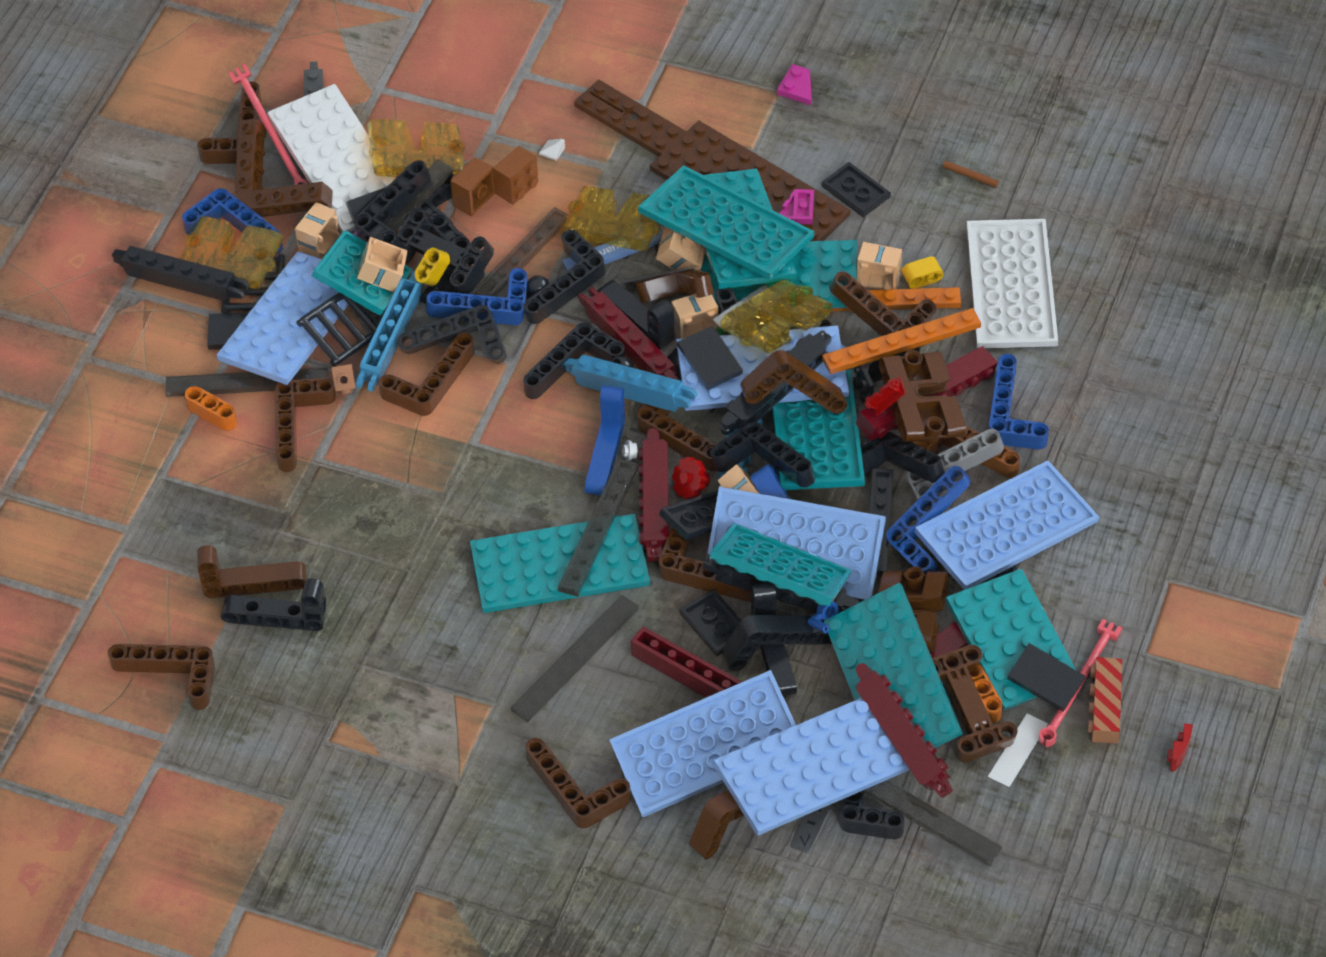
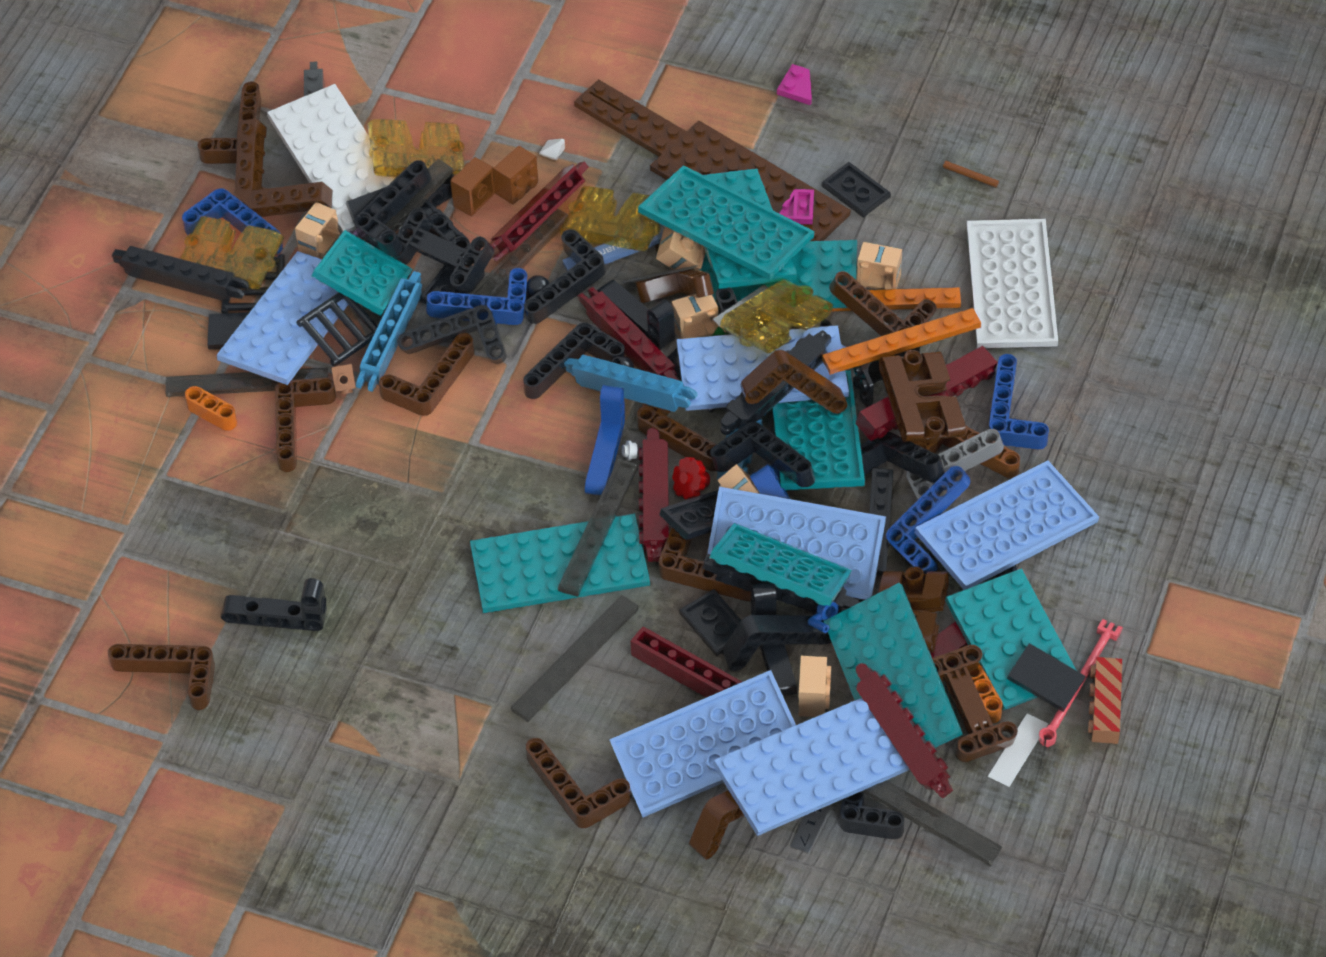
reddish brown beam [197,545,307,598] -> none
coral hinge [228,63,308,185] -> none
light nougat container [357,237,407,292] -> none
yellow beam [415,248,450,286] -> none
black tile [677,326,743,390] -> none
red hinge [864,376,906,416] -> none
yellow beam [901,256,944,289] -> none
red slope [1167,723,1193,772] -> none
none -> dark red hinge [490,161,589,261]
none -> light nougat brick [799,656,831,717]

